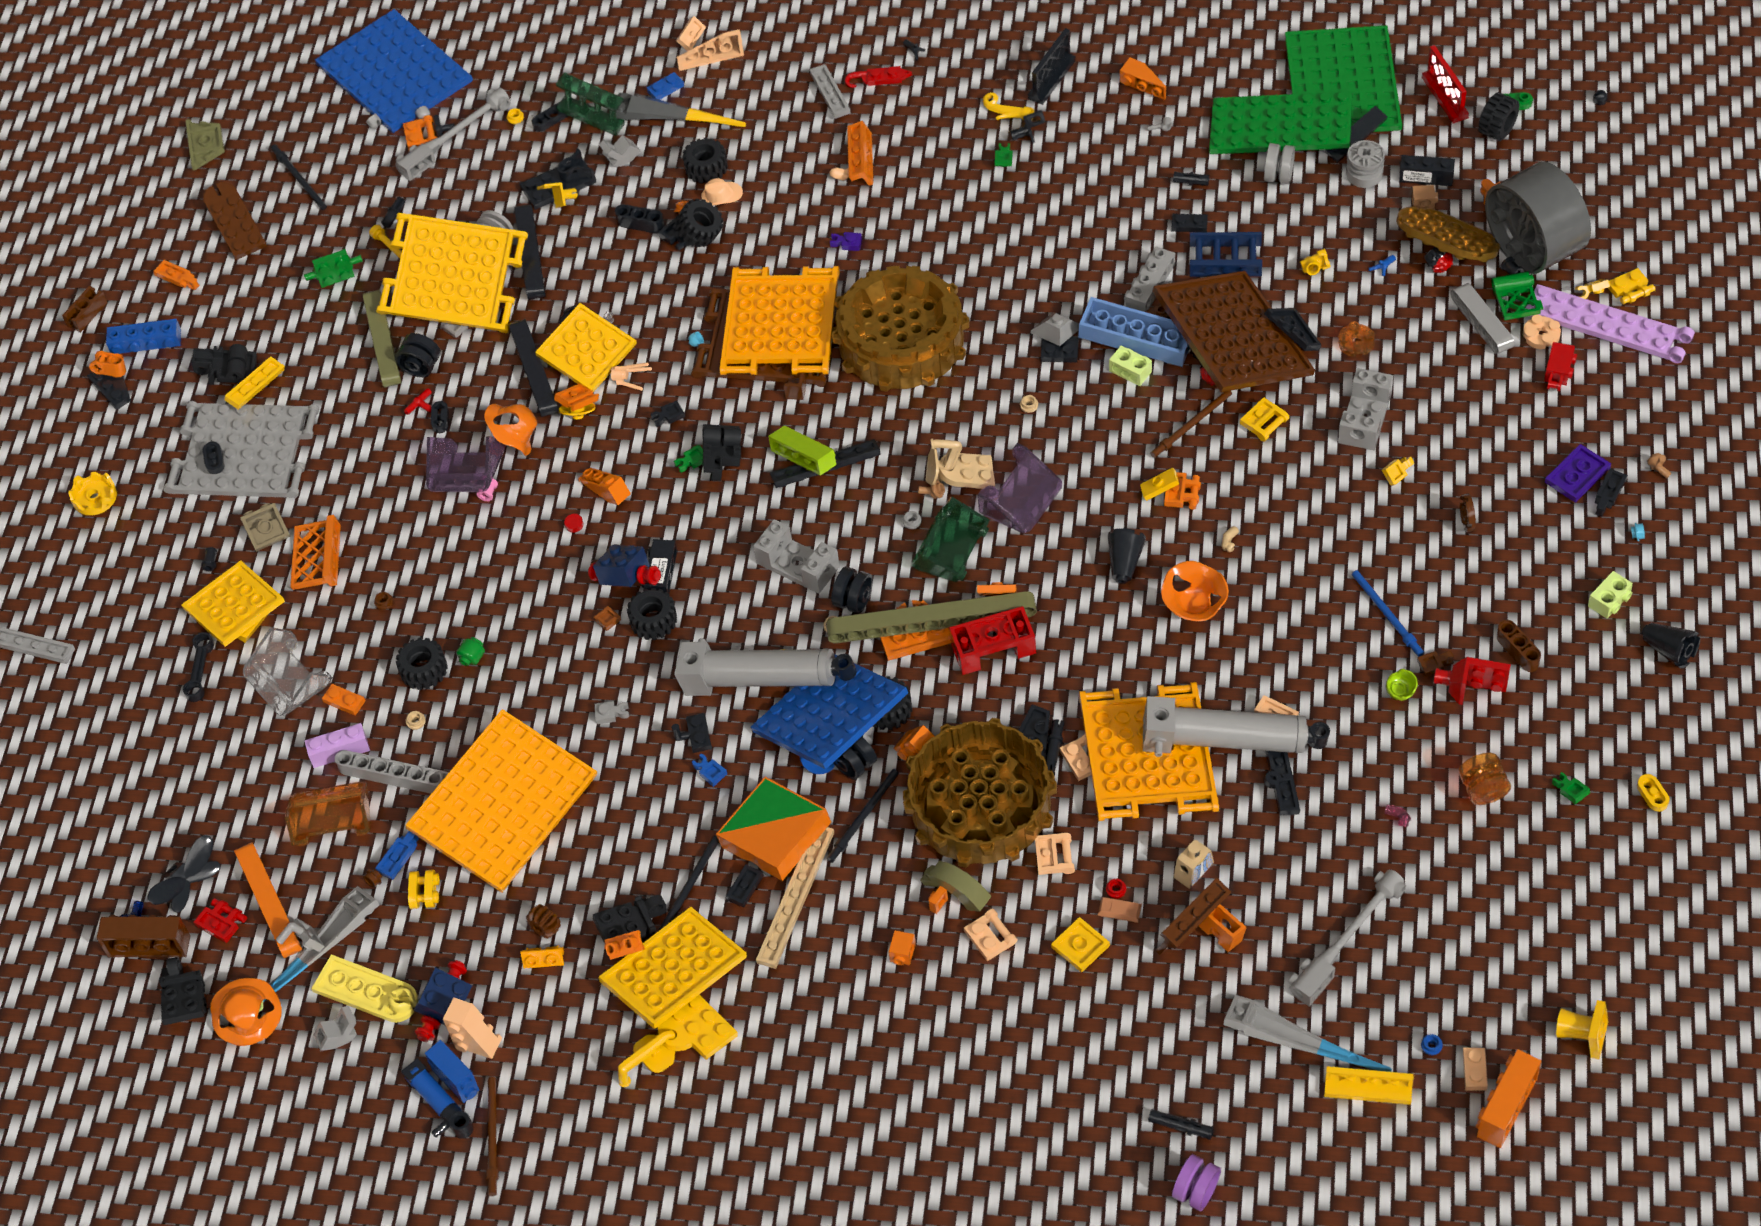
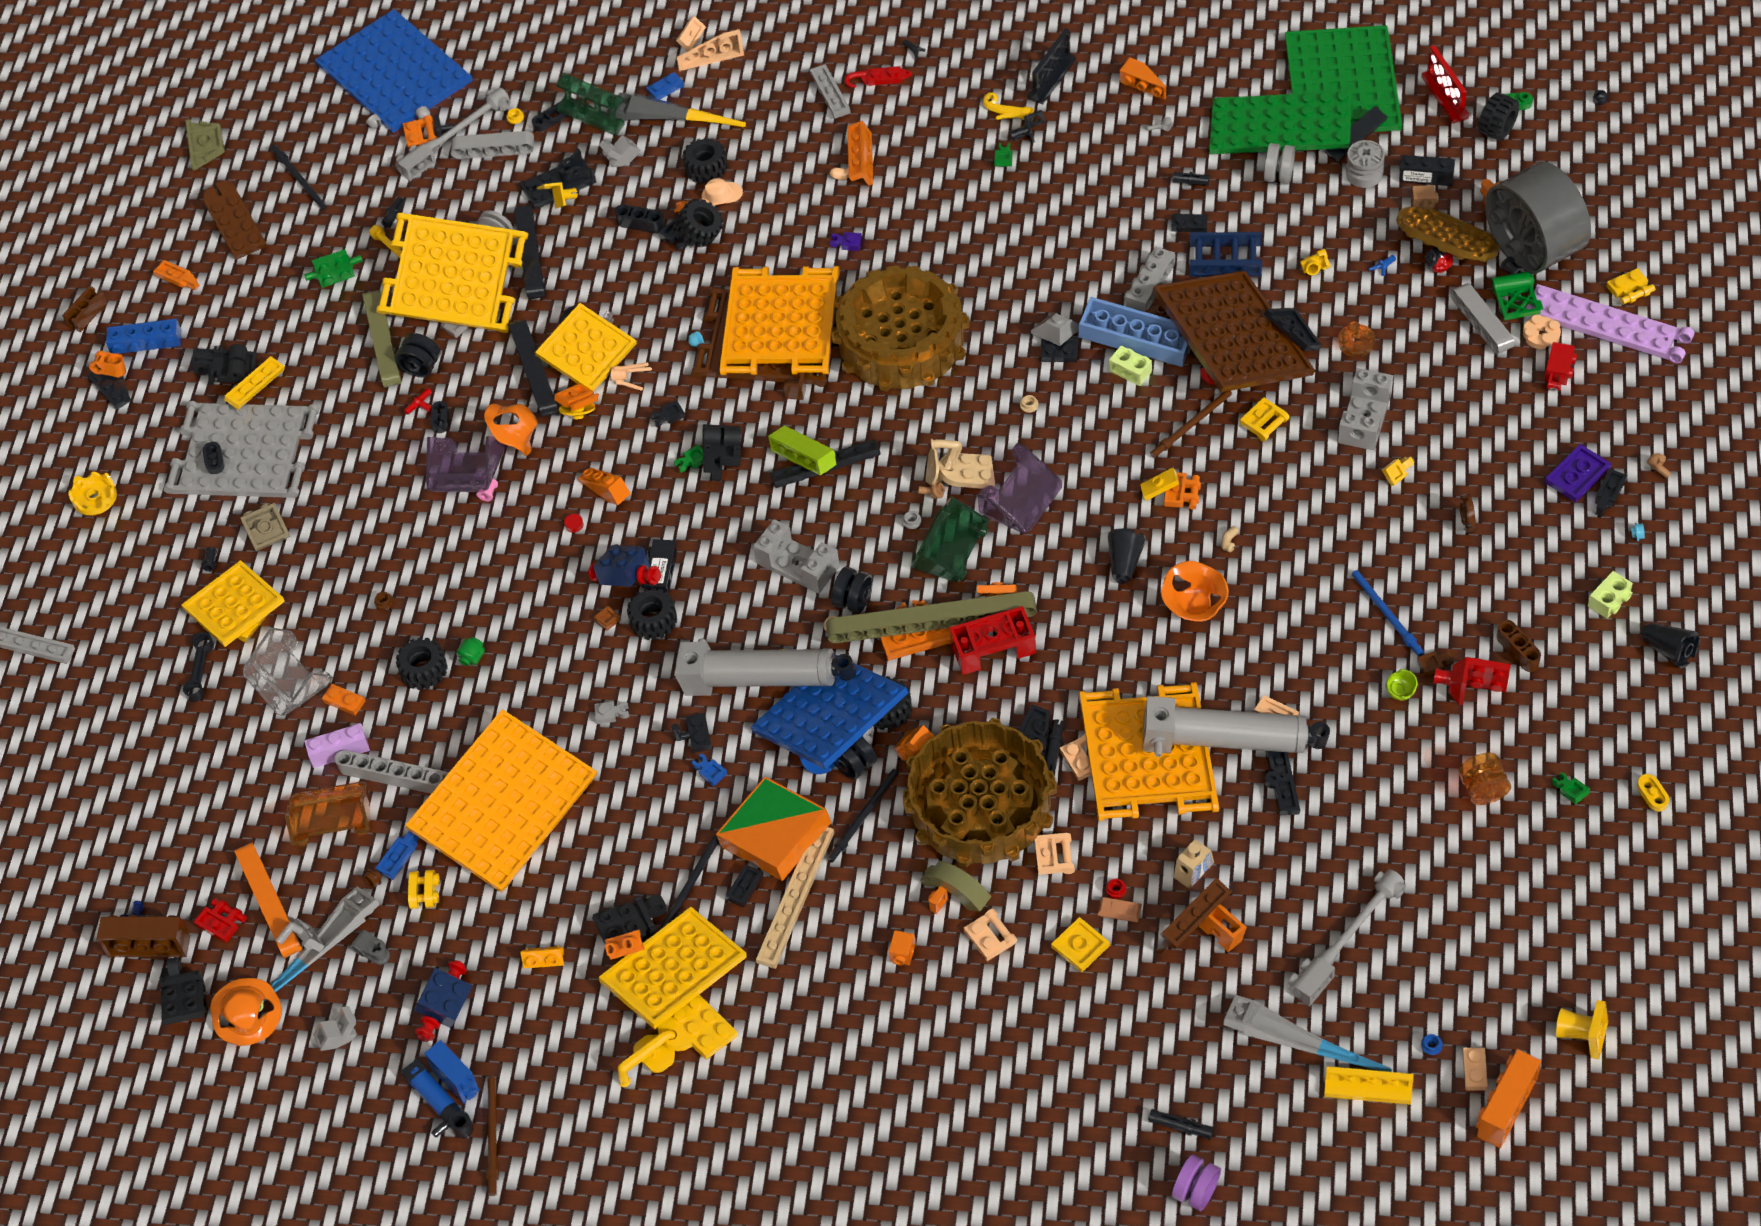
black piece [147,835,221,913] -> none
orange fence [290,515,341,590] -> none
light yellow plate [311,954,418,1022] -> none
tan plate [406,711,426,730] -> none
light nougat wedge [443,998,502,1059] -> none
reddish brown gear [526,904,561,939] -> none
clear pink arm [1385,804,1411,827] -> none
yellow plate [1575,279,1610,299] -> none
none -> dark grey piece [350,930,390,965]
none -> light grey beam [451,131,534,159]

